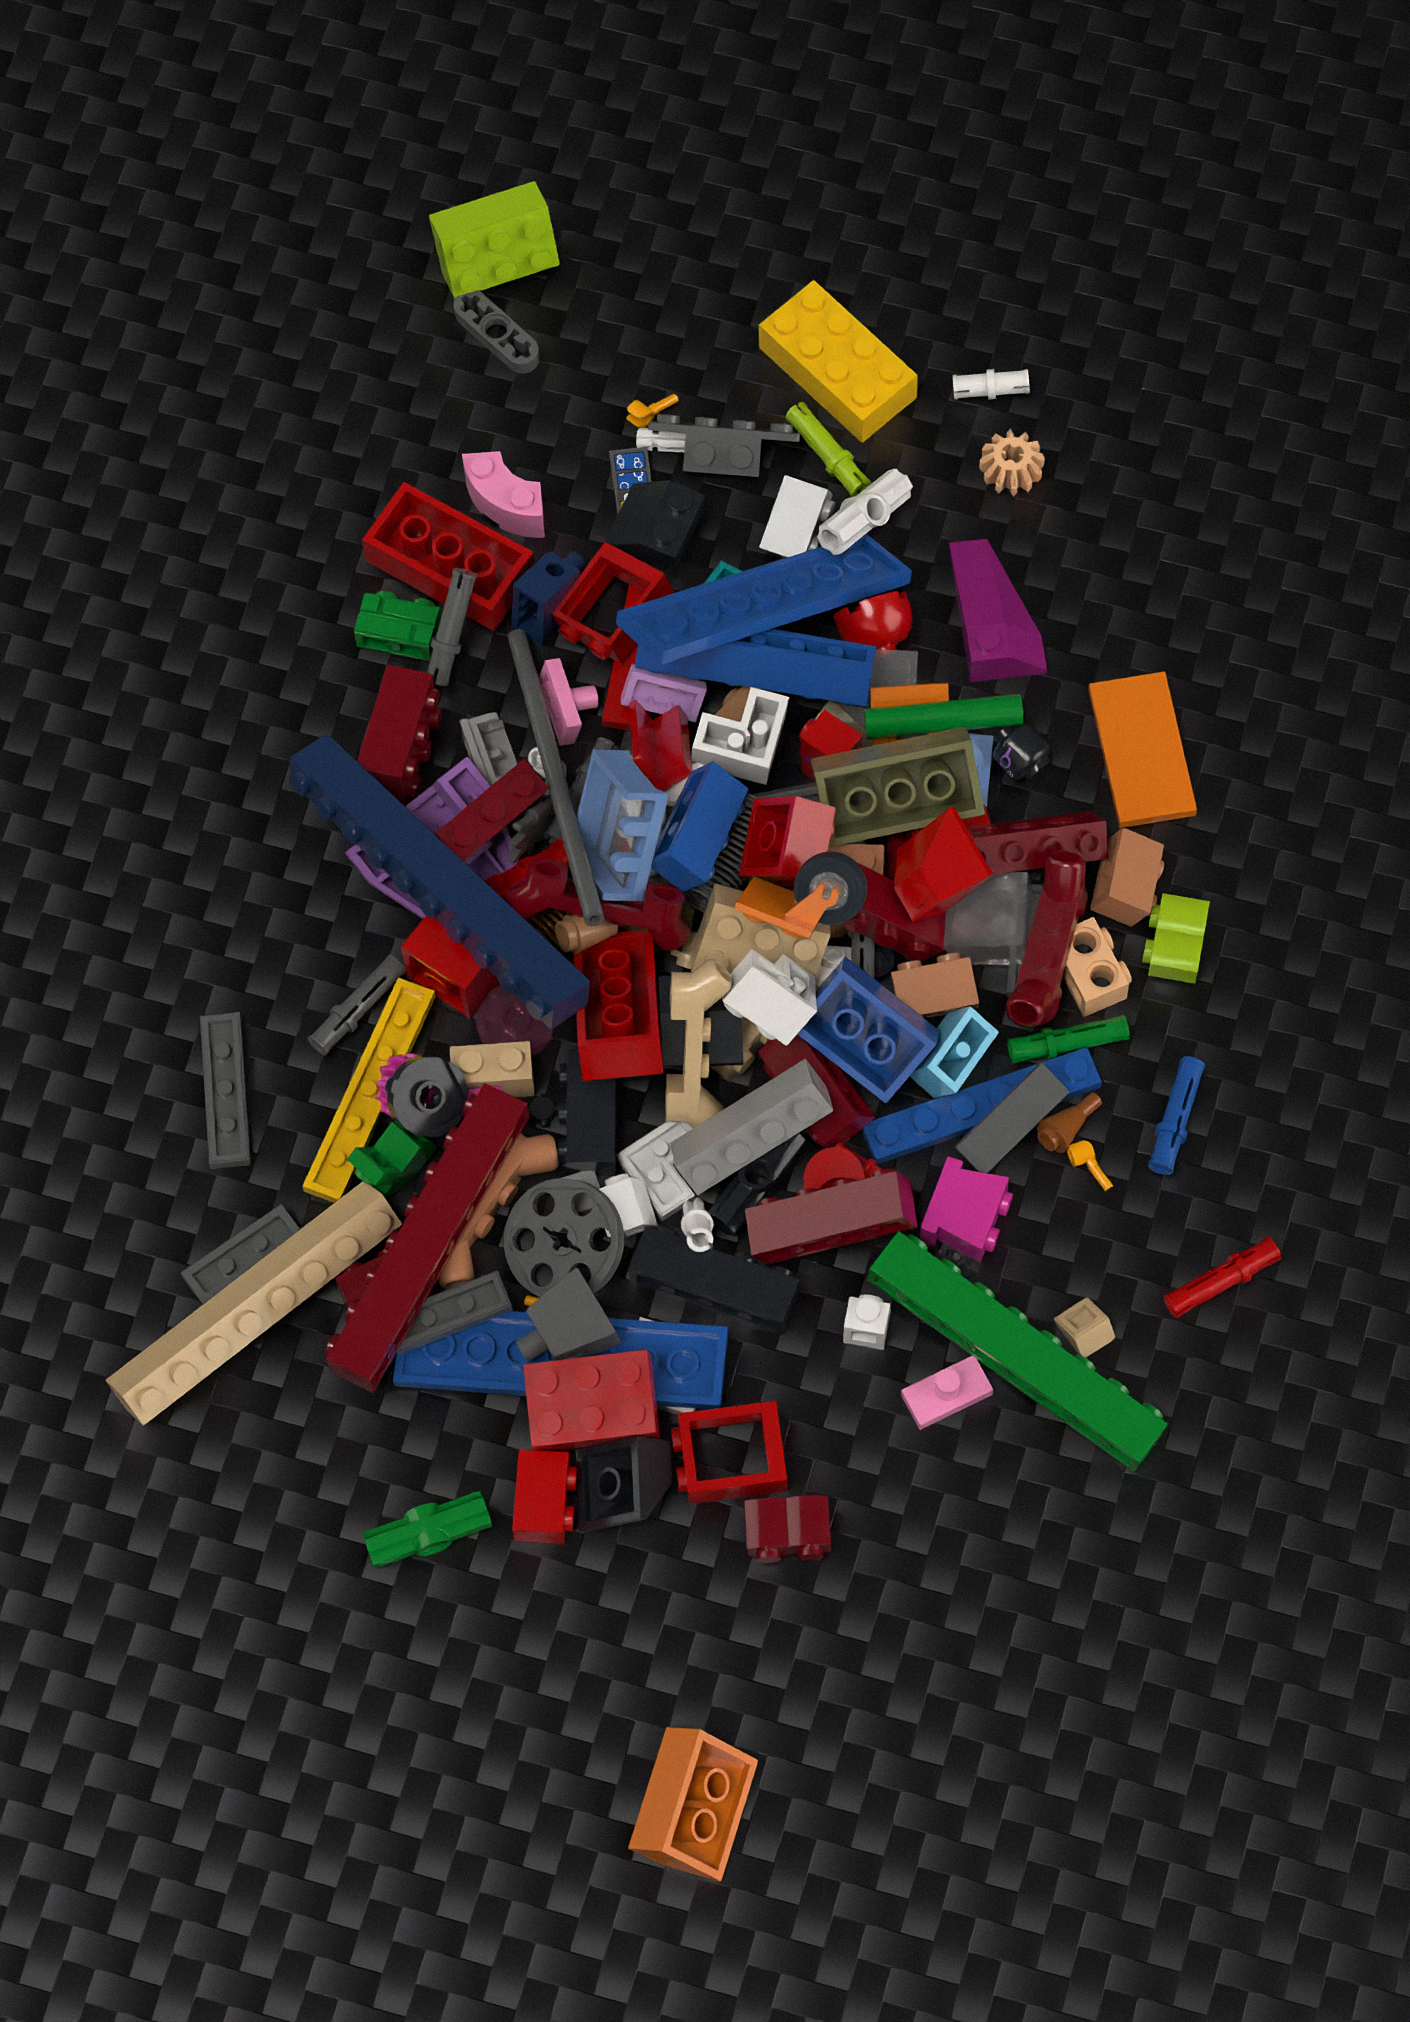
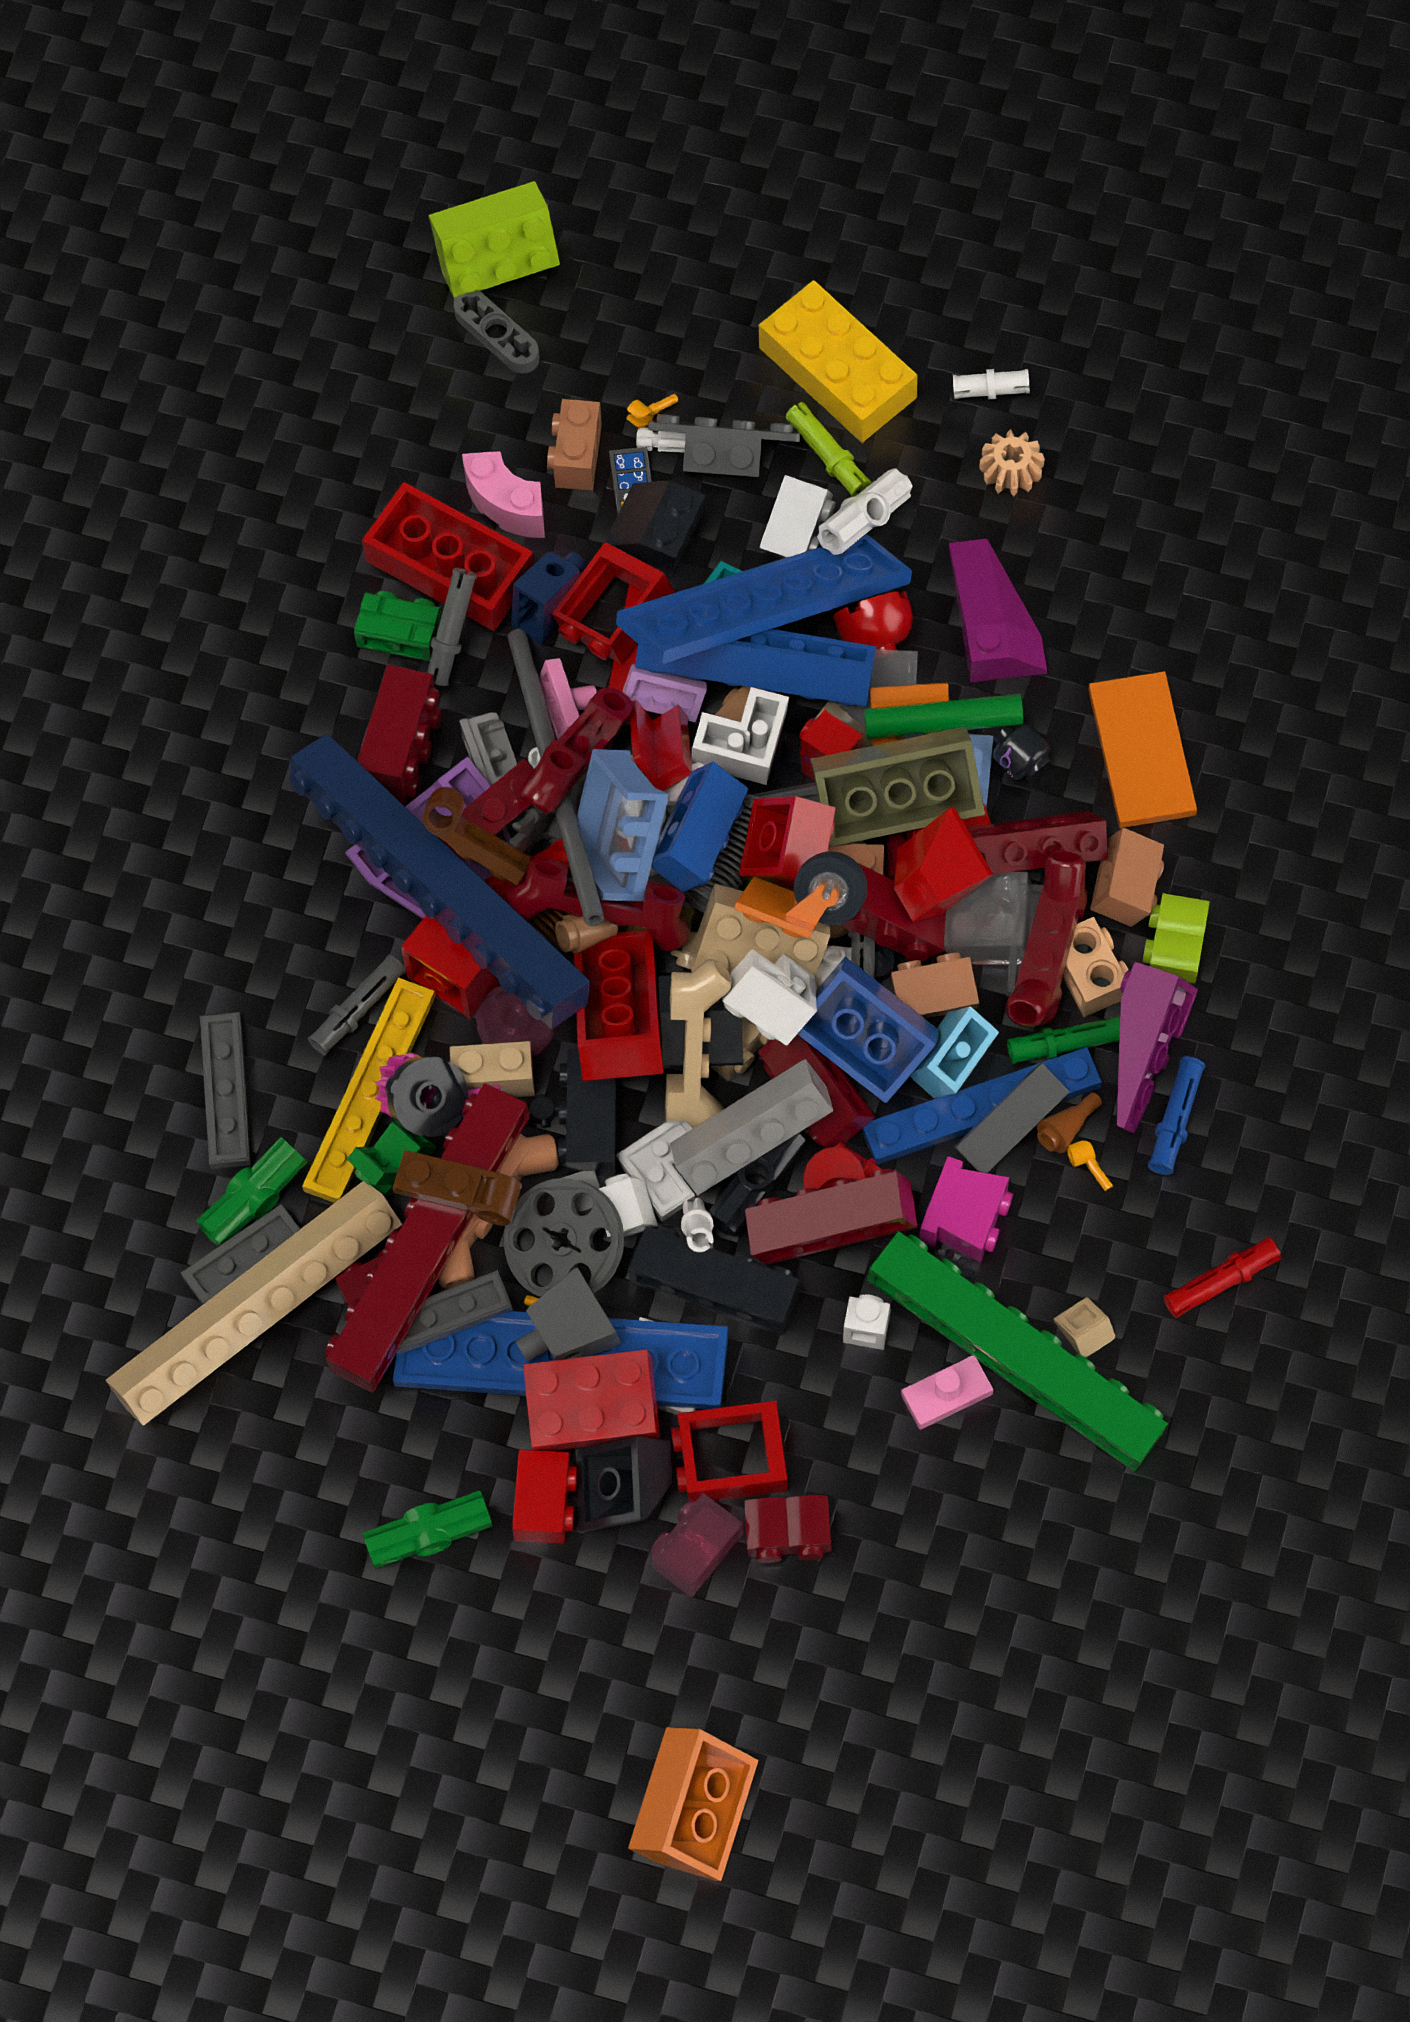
none -> green piece [196,1137,308,1246]
none -> reddish brown plate [393,1150,522,1226]
none -> reddish brown plate [422,787,531,885]
none -> dark red plate [520,687,633,814]
none -> nougat brick [547,399,602,491]
none -> clear pink brick [651,1493,743,1598]
none -> magenta wedge [1117,962,1198,1134]

